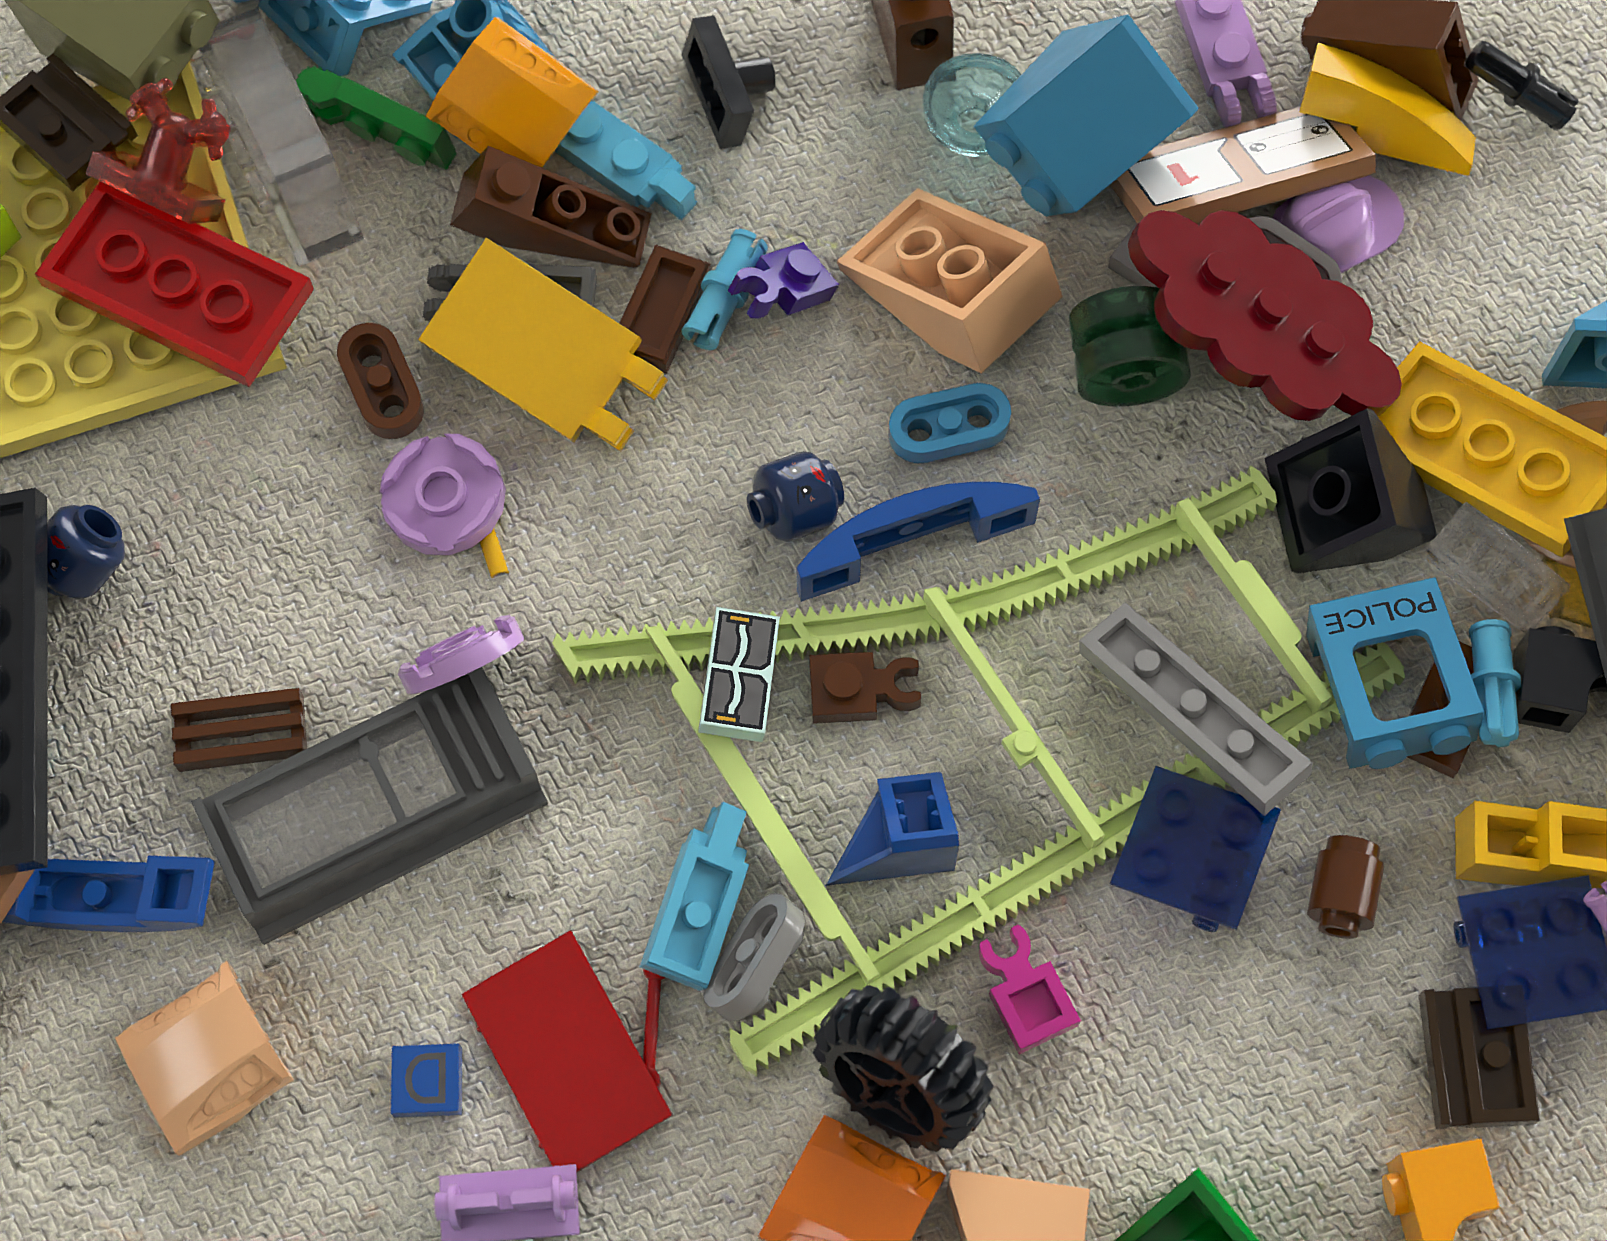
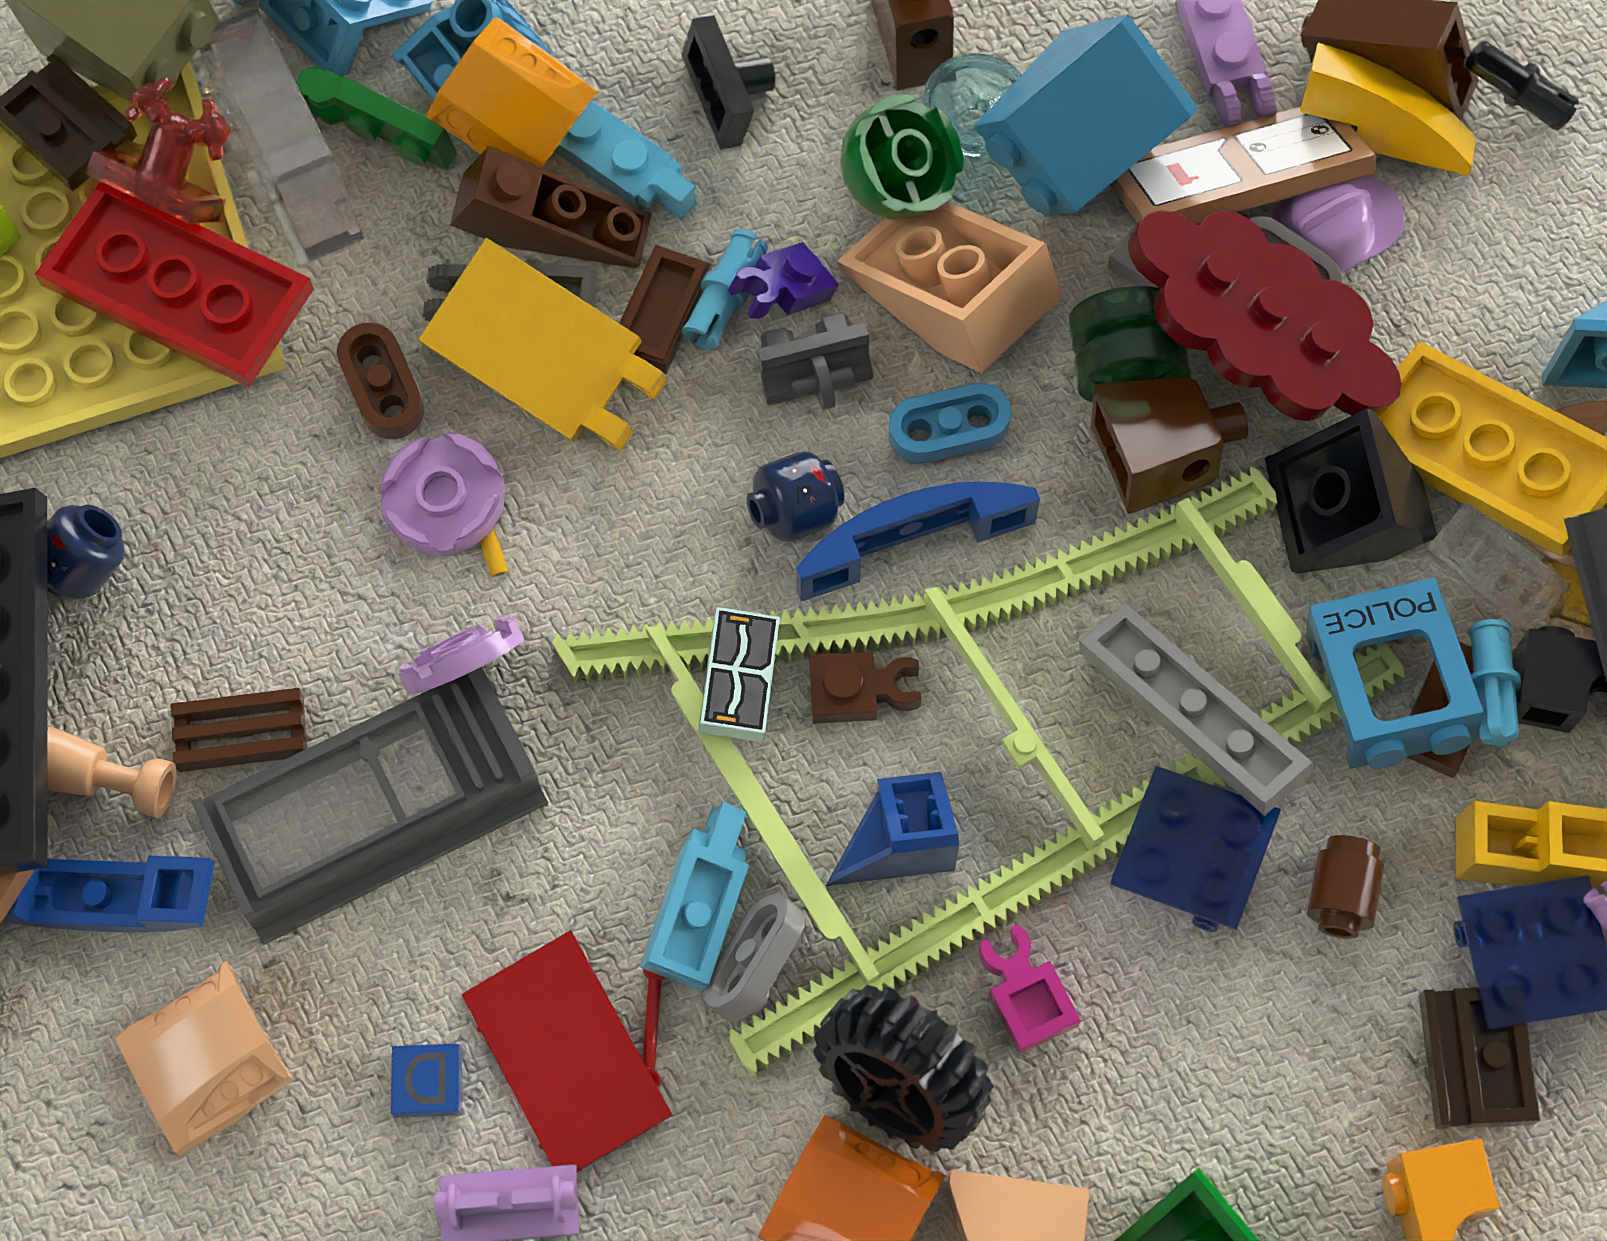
none -> light nougat piece [48,726,177,819]
none -> dark grey hips [757,313,873,410]
none -> green cylinder [840,94,964,220]
none -> reddish brown torso [1091,377,1248,514]

